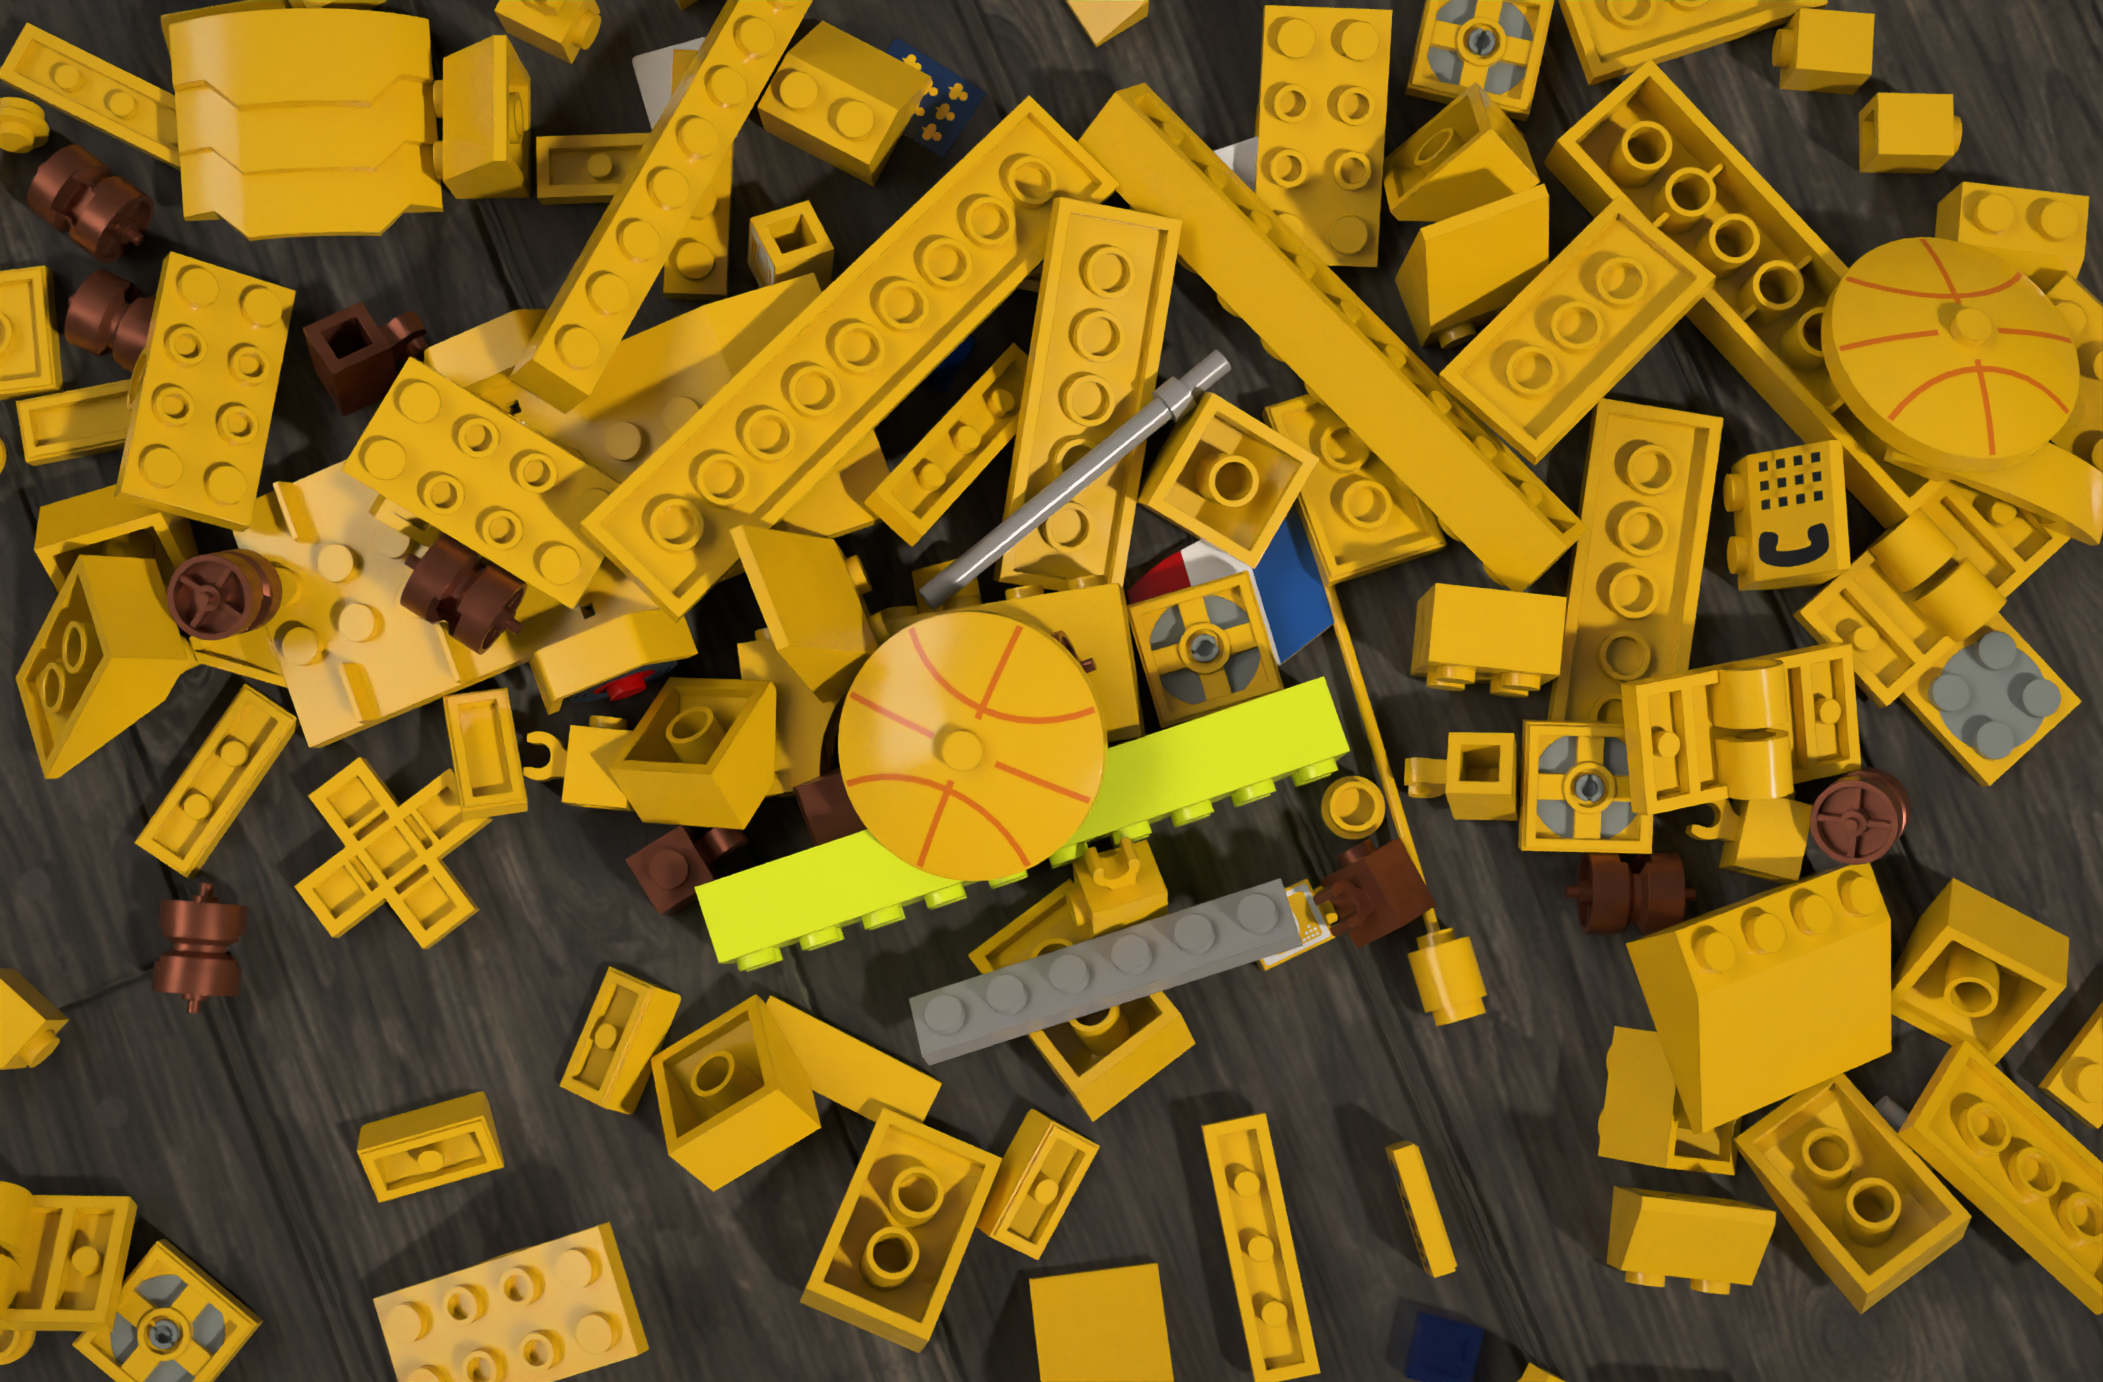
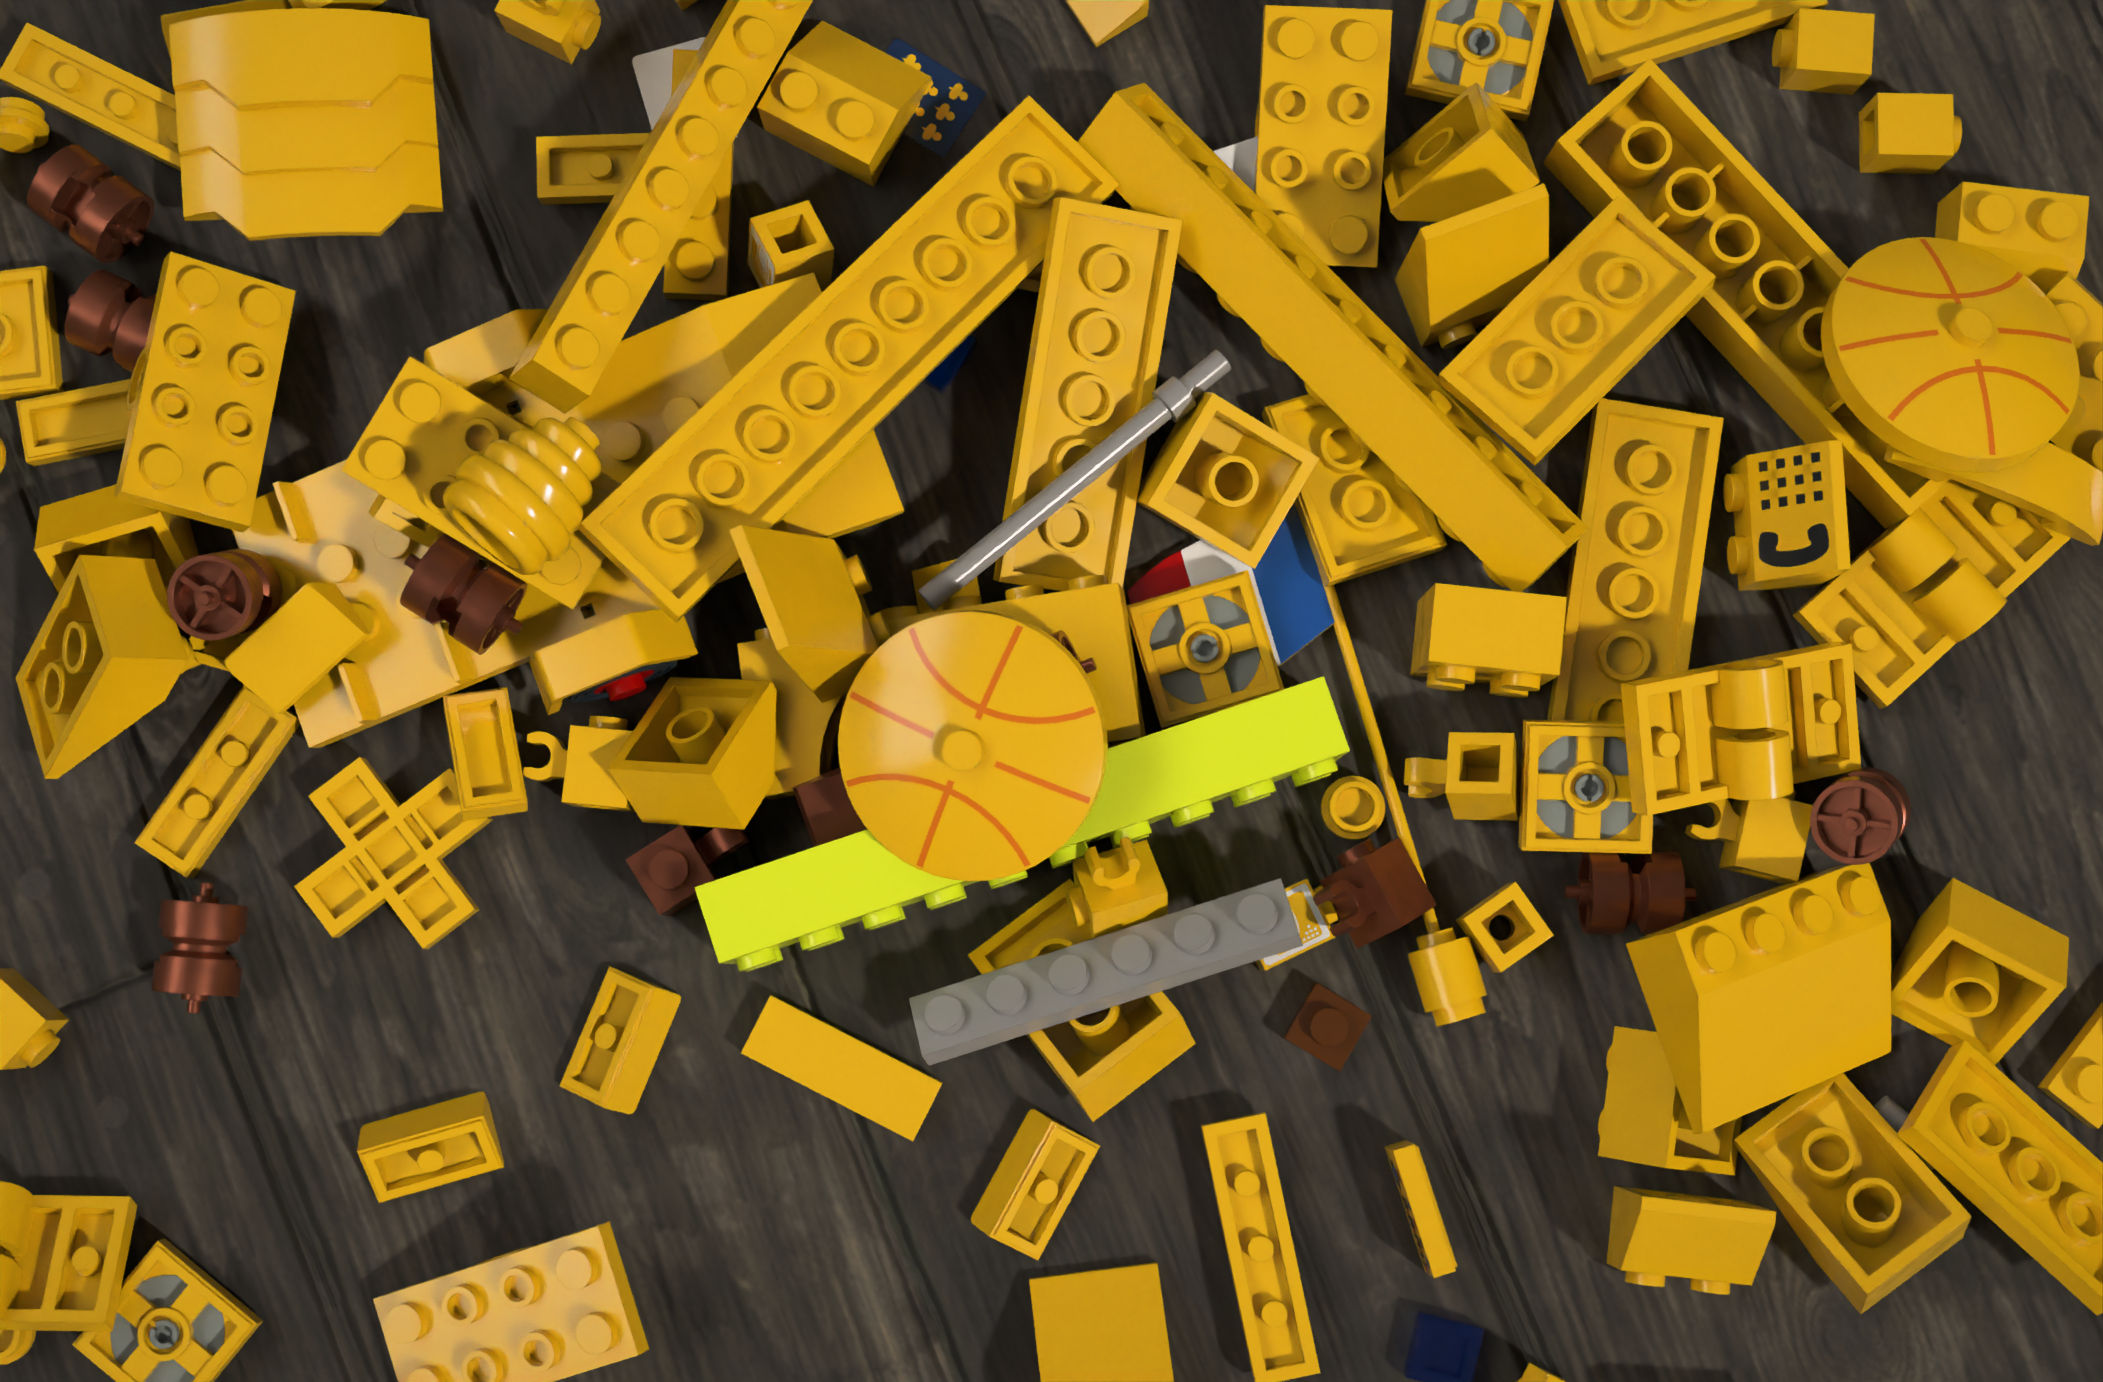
copper brick [303,301,429,417] -> none
yellow slope [433,35,531,199] -> none
yellow slope [650,994,821,1192] -> none
yellow slope [800,1107,1002,1353] -> none
yellow plate [863,342,1029,547] -> none
light grey piece [1898,612,2082,787] -> none
none -> yellow slope [223,582,370,714]
none -> yellow piece [443,417,601,575]
none -> reddish brown plate [1282,983,1372,1072]
none -> yellow plate [1456,882,1554,973]

